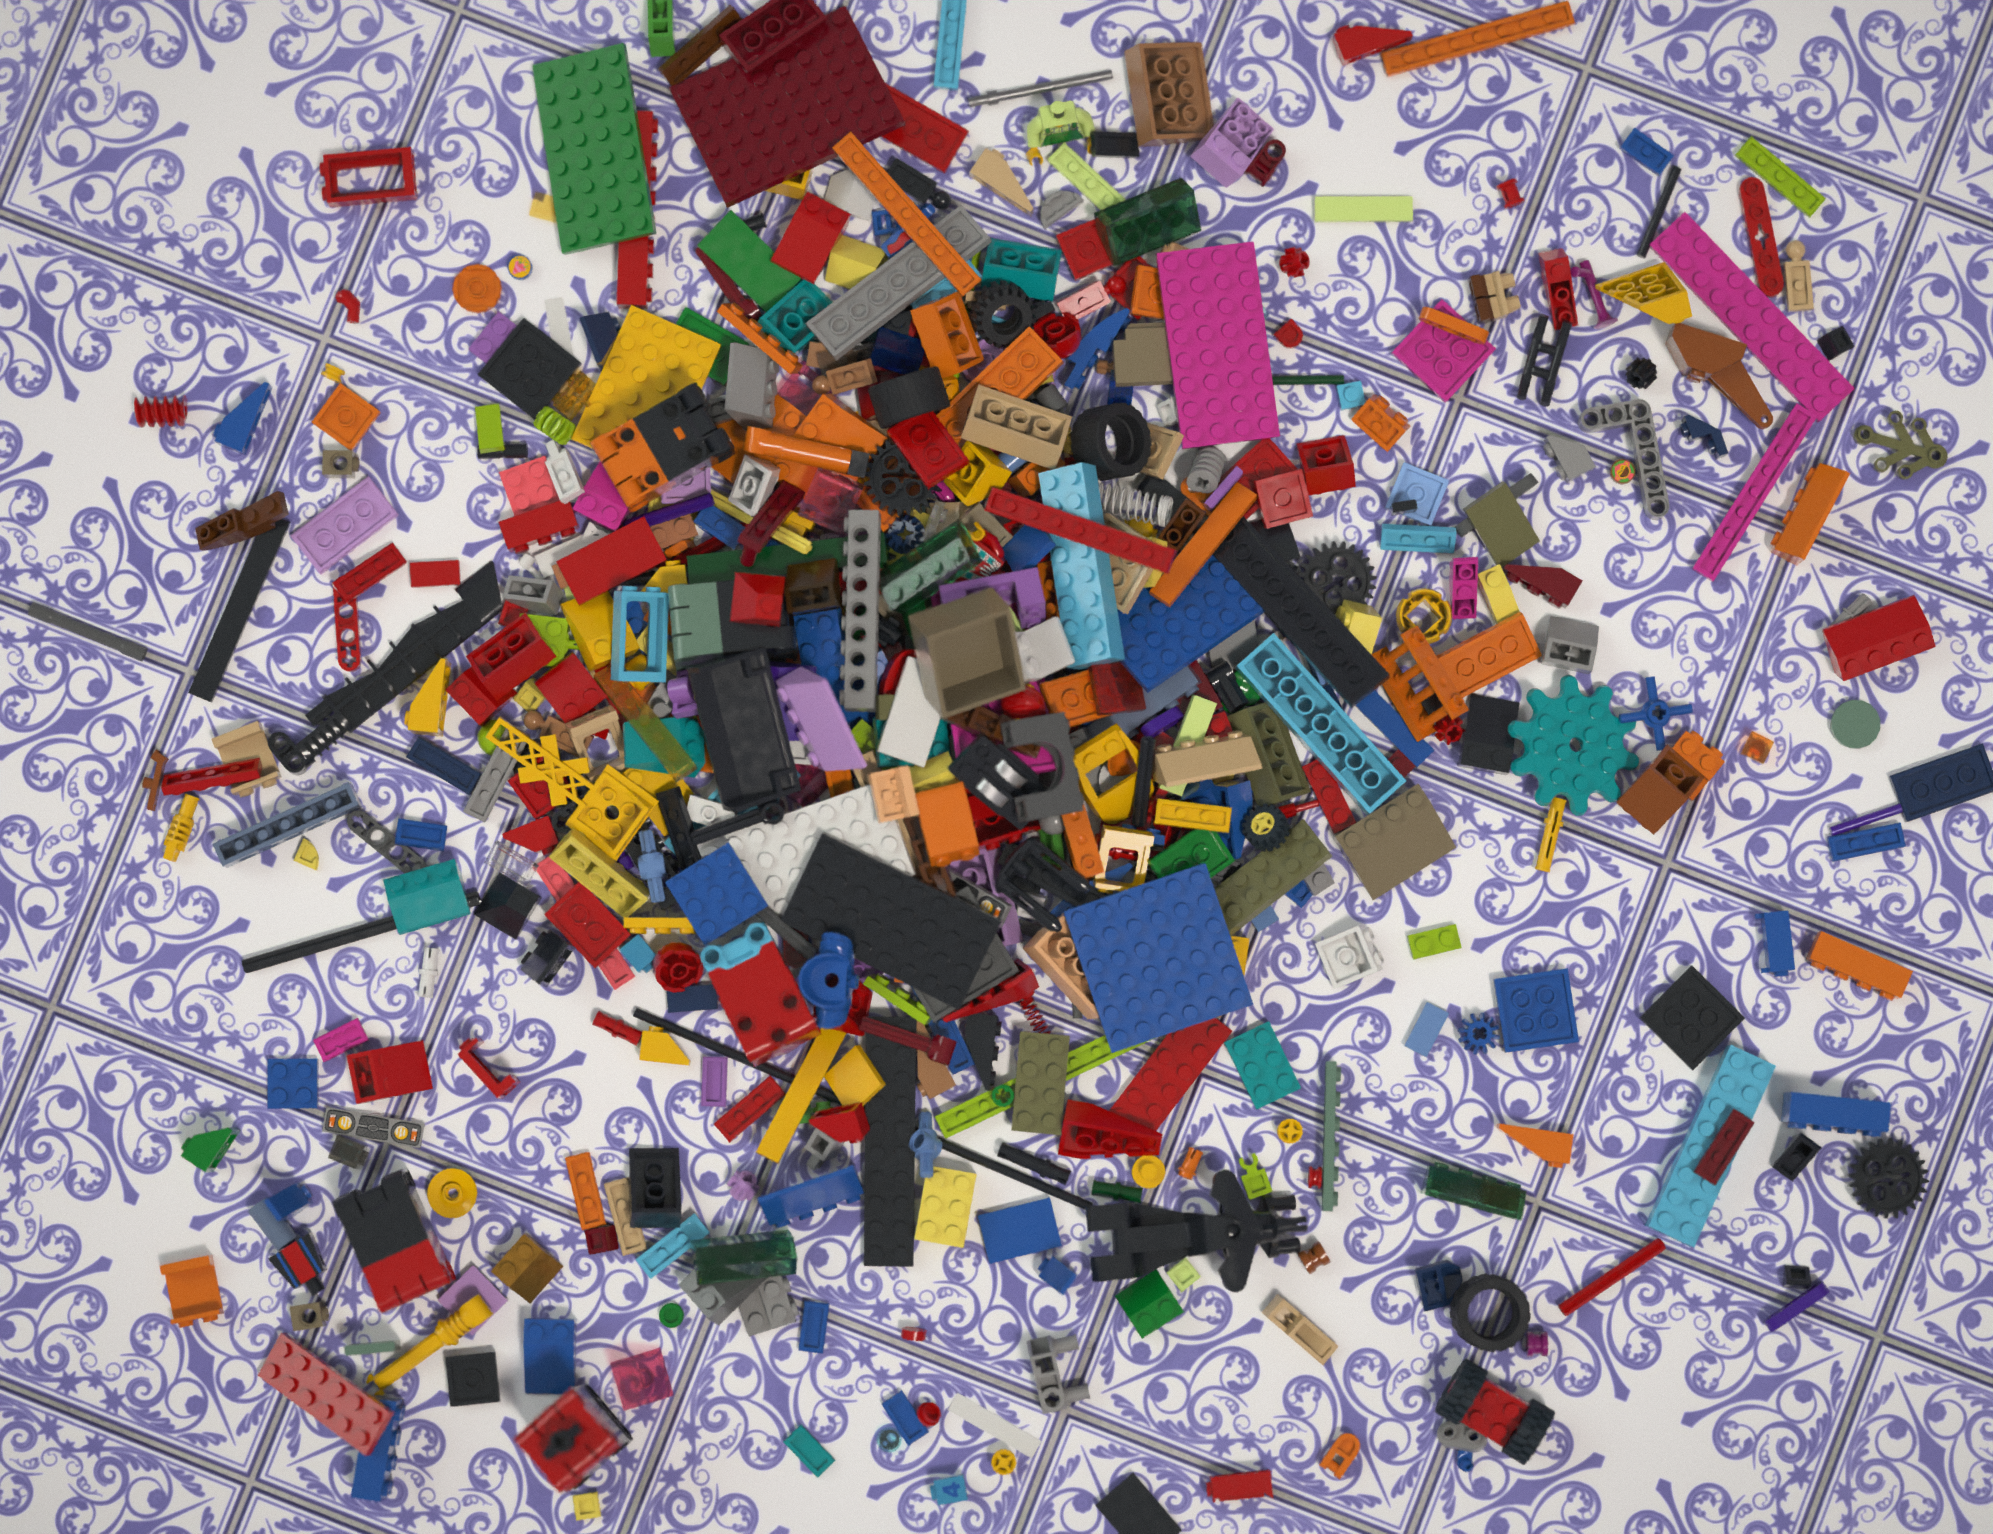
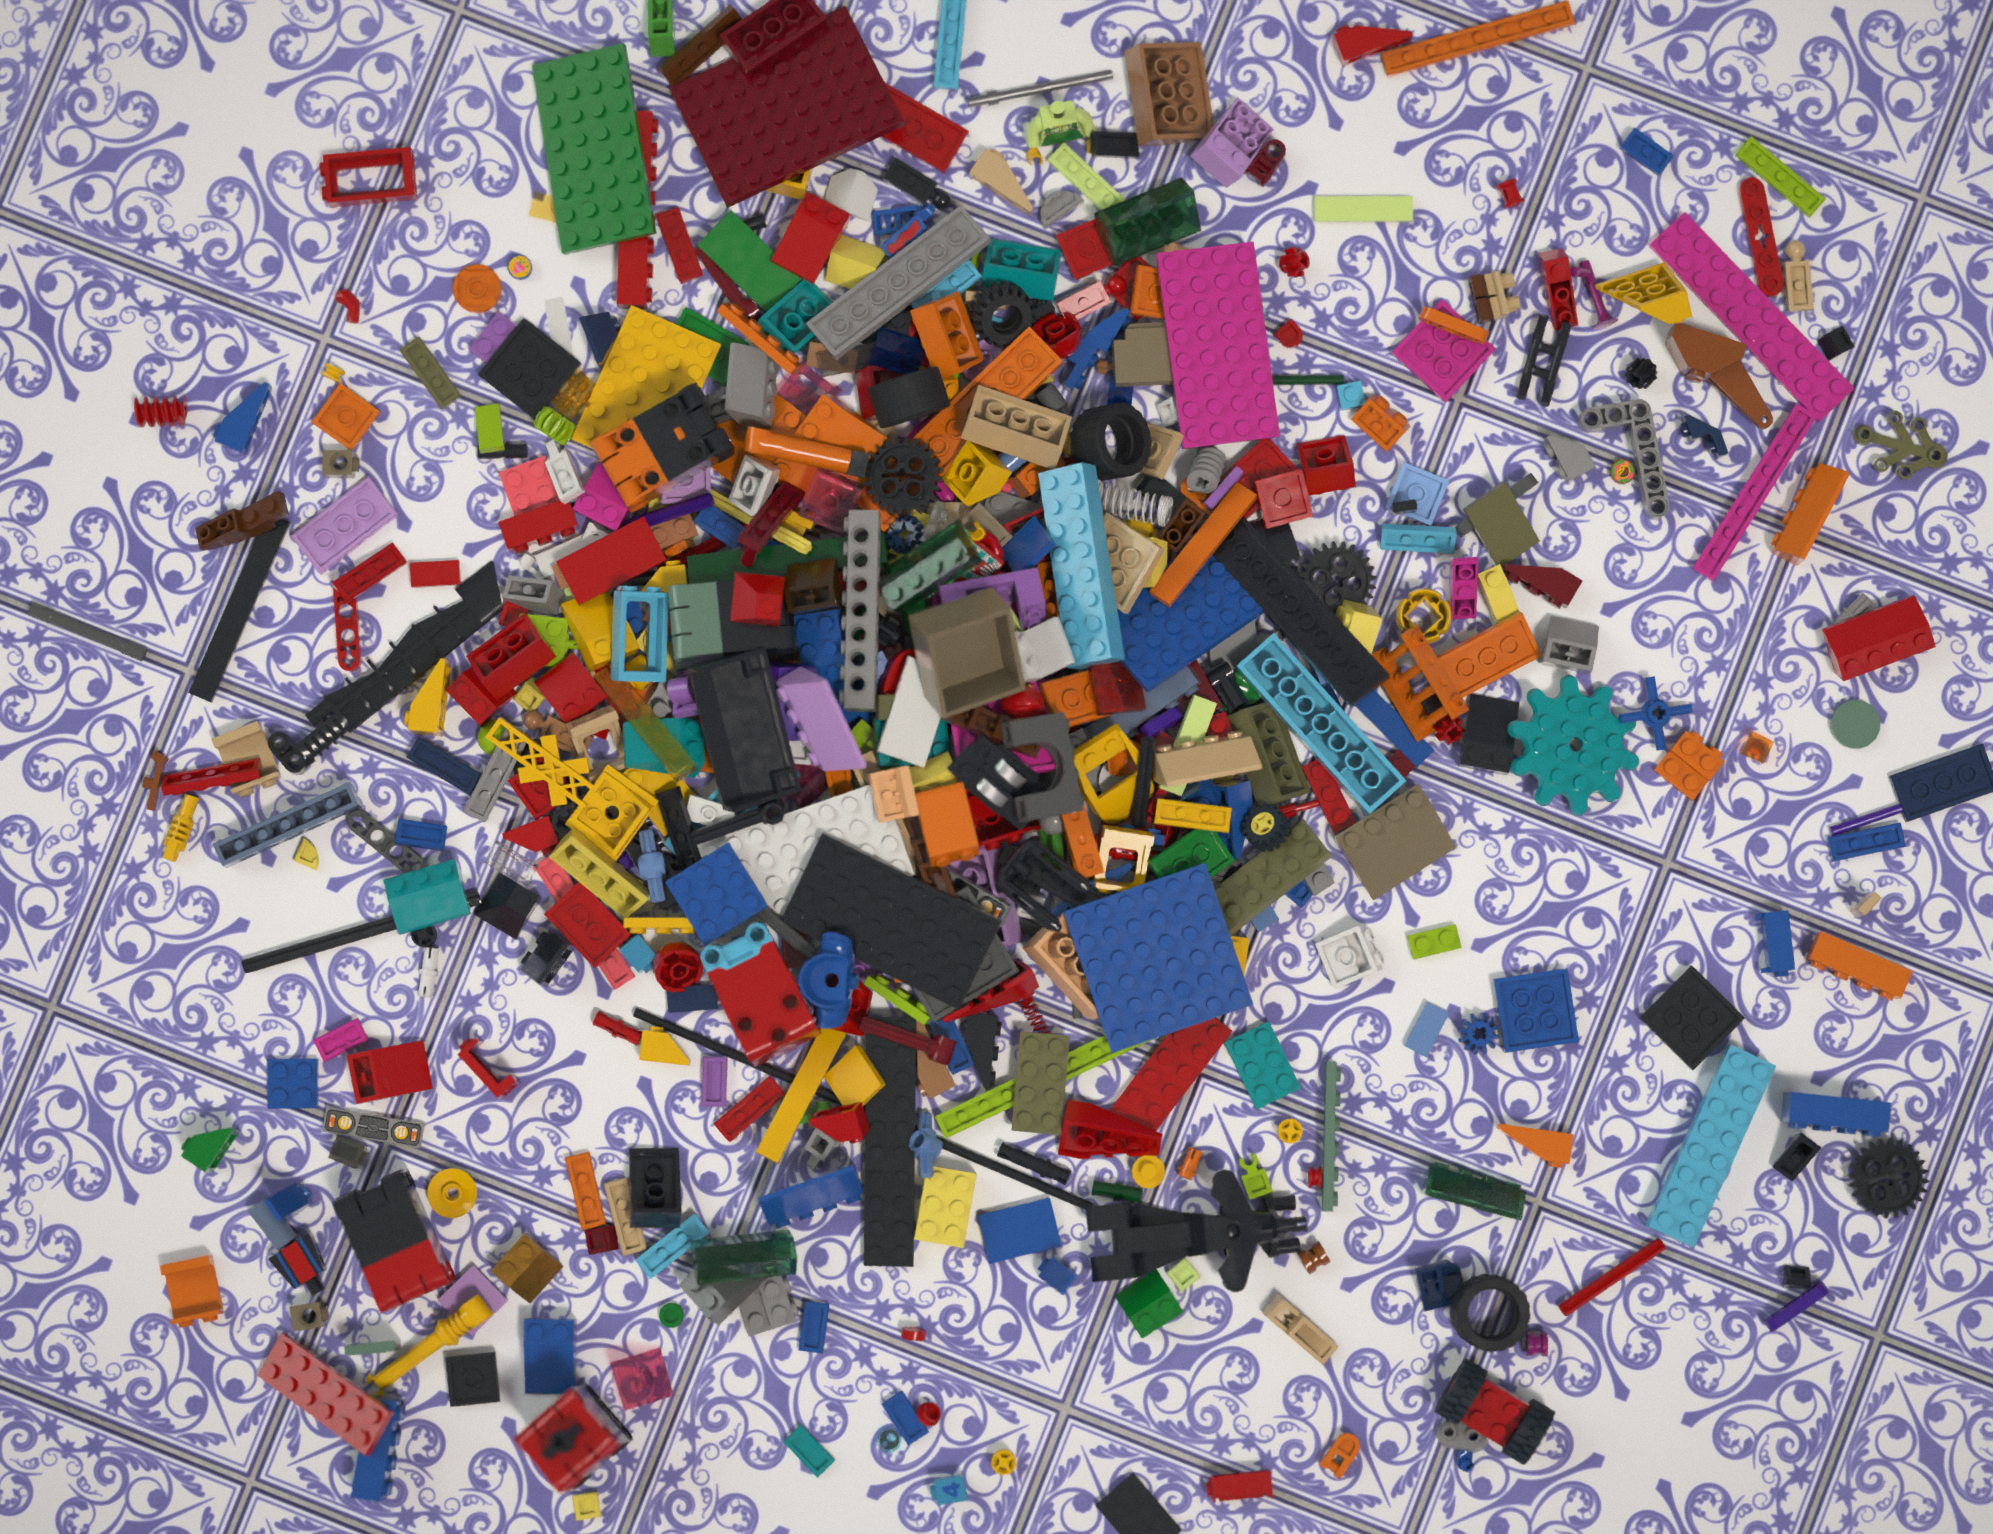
lavender gear [727,1170,760,1201] -> none
medium nougat plate [812,358,878,395] -> none
orange tile [832,132,981,297] -> none
red tile [887,411,969,489] -> none
white sticker [948,1393,1042,1458] -> none
red tile [984,487,1177,574] -> none
green bush [992,1085,1014,1107] -> none
light grey piece [1026,1334,1091,1414] -> none
yellow pin [1535,797,1567,873] -> none
dark orange slope [1616,744,1705,835] -> none
black bar [1636,166,1682,259] -> none
dark red tile [1693,1109,1755,1186] -> none
none -> olive tile [399,336,462,410]
none -> black wheel [411,926,438,947]
none -> red tile [656,206,704,284]
none -> tan tile [1849,891,1882,918]

